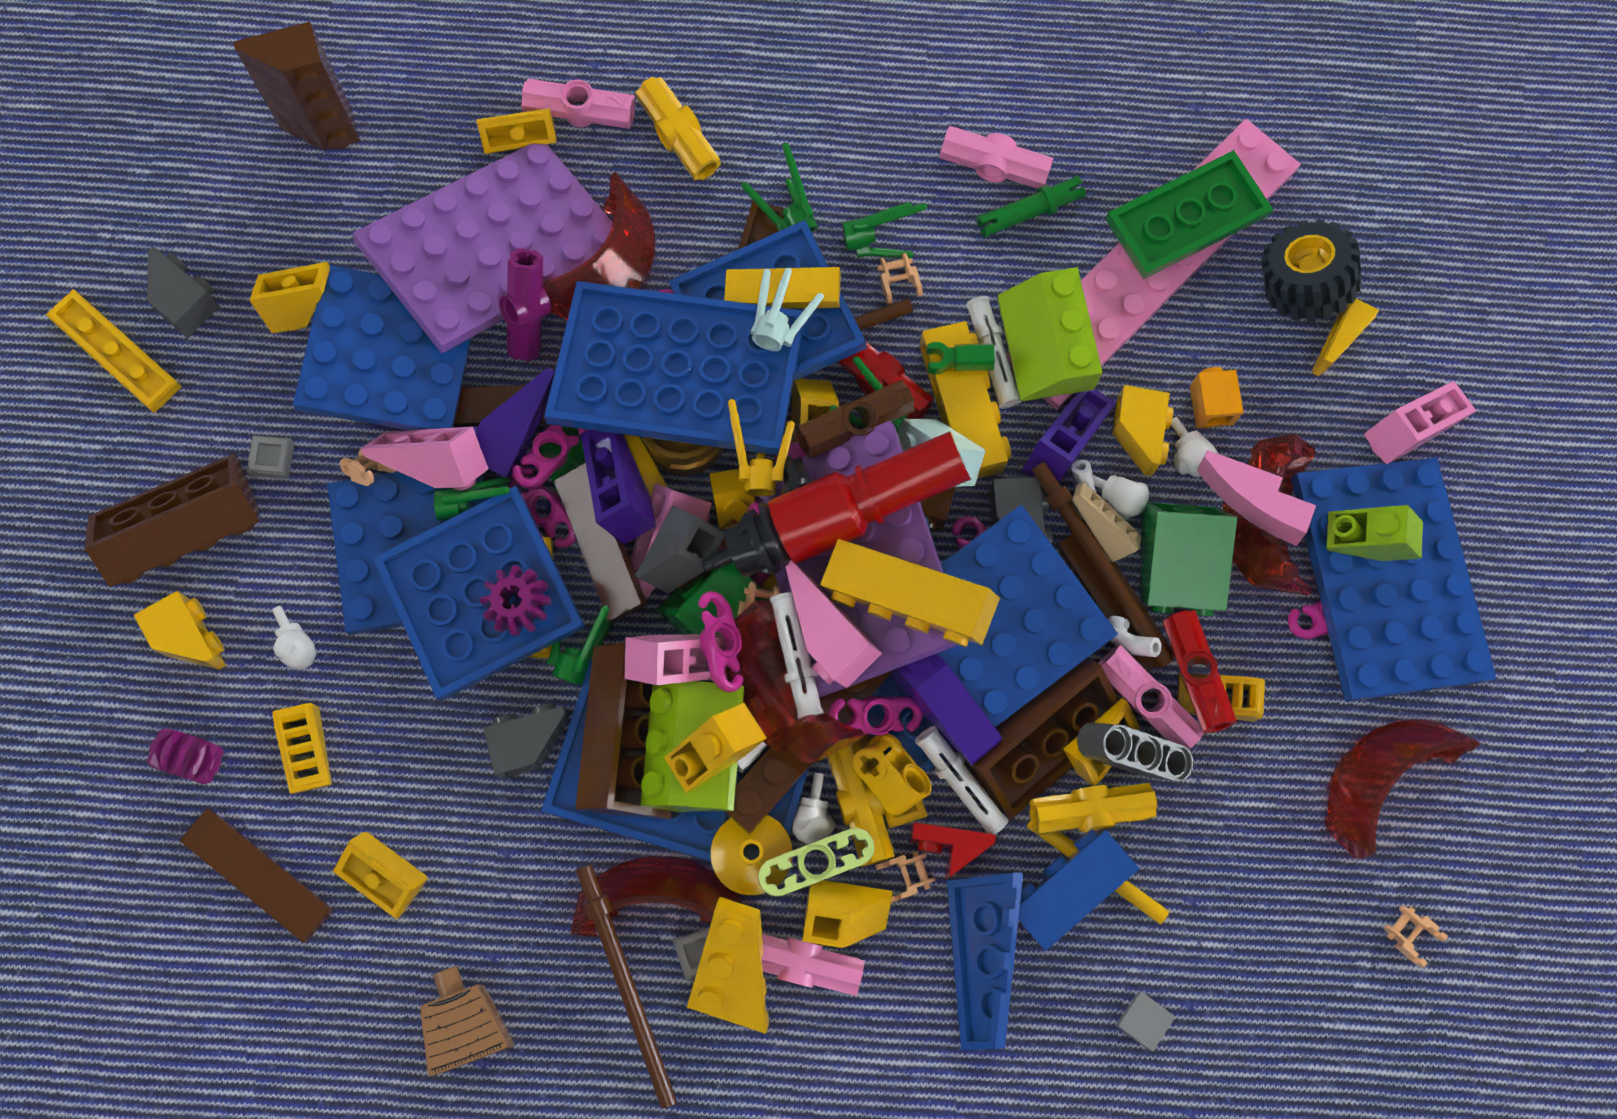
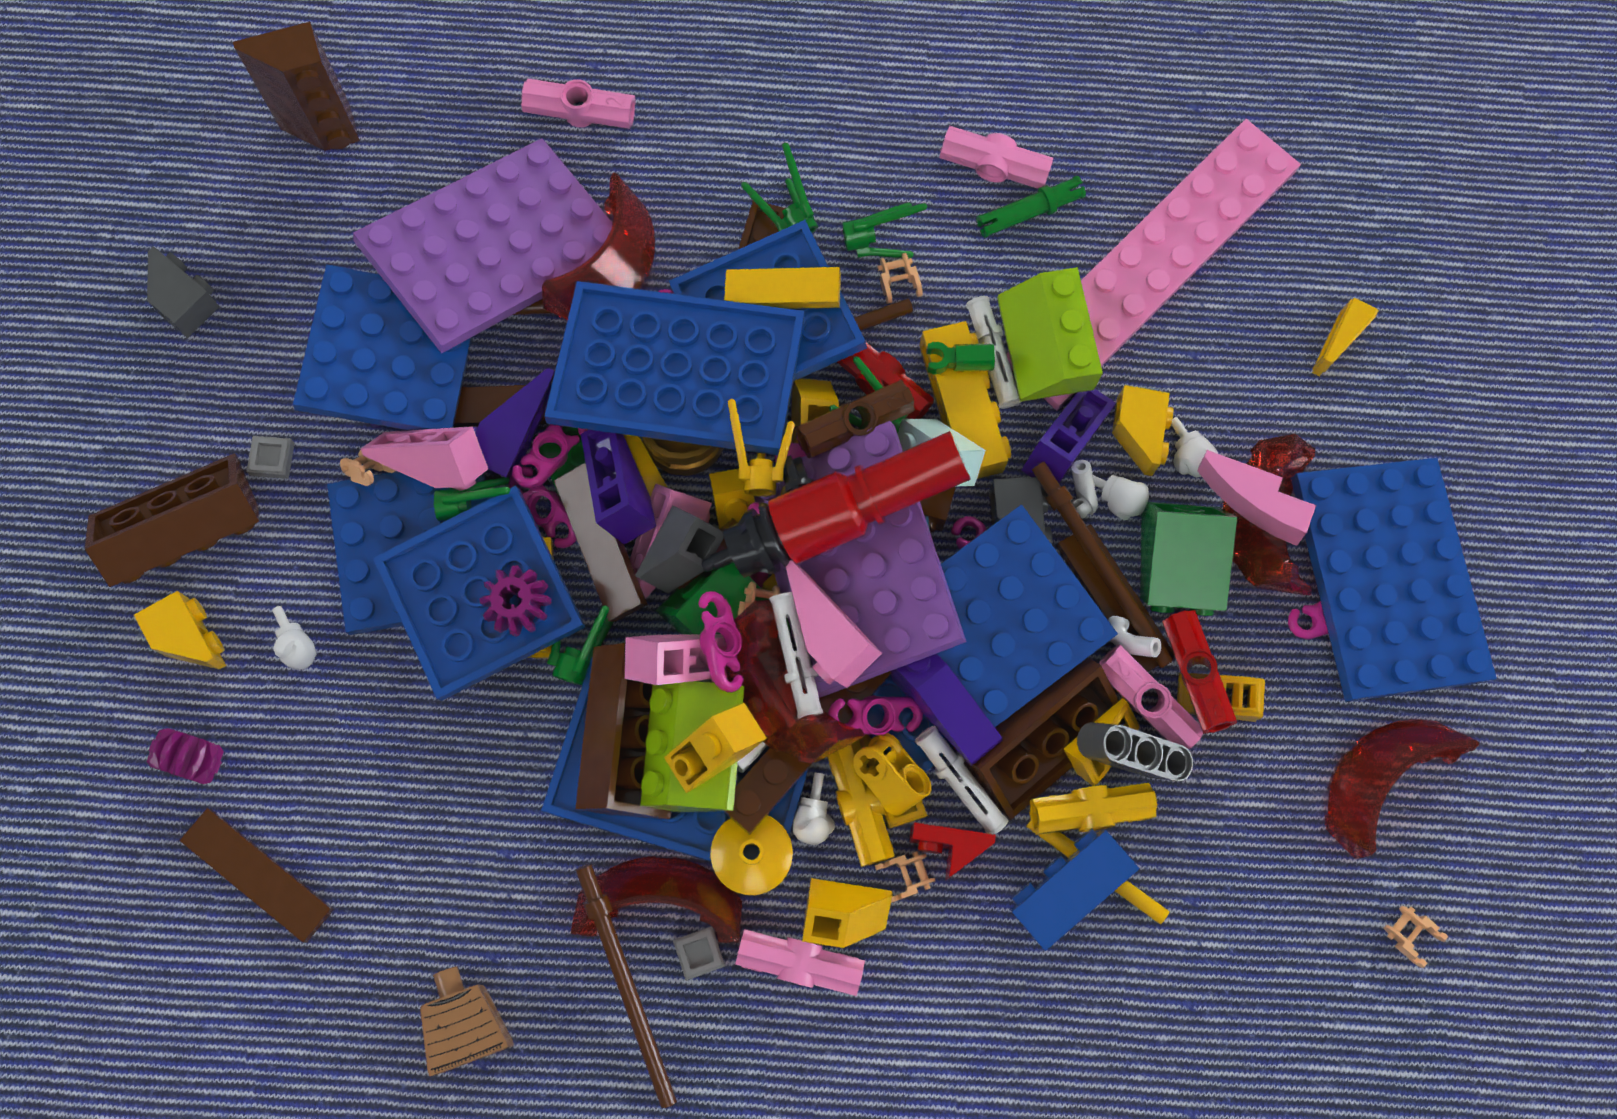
yellow tile [46,289,182,413] -> none
yellow slope [249,262,330,334] -> none
yellow slope [272,703,332,794] -> none
yellow slope [332,832,428,920] -> none
yellow slope [476,108,557,154] -> none
dark grey slope [483,703,569,780] -> none
magenta piece [499,248,551,362] -> none
yellow piece [635,77,721,180] -> none
yellow wing [687,897,769,1034] -> none
light aqua plant [750,268,824,351] -> none
yellowish green beam [758,828,874,897] -> none
yellow brick [820,539,1000,647] -> none
blue wing [947,873,1023,1050] -> none
tan slope [1072,481,1141,563] -> none
green plate [1105,150,1273,279] -> none
light grey tile [1115,991,1176,1052] -> none
light orange brick [1189,367,1244,429] -> none
black wheel [1261,219,1362,322] -> none
lime slope [1326,505,1423,561] -> none
bright pink slope [1363,381,1476,465] -> none

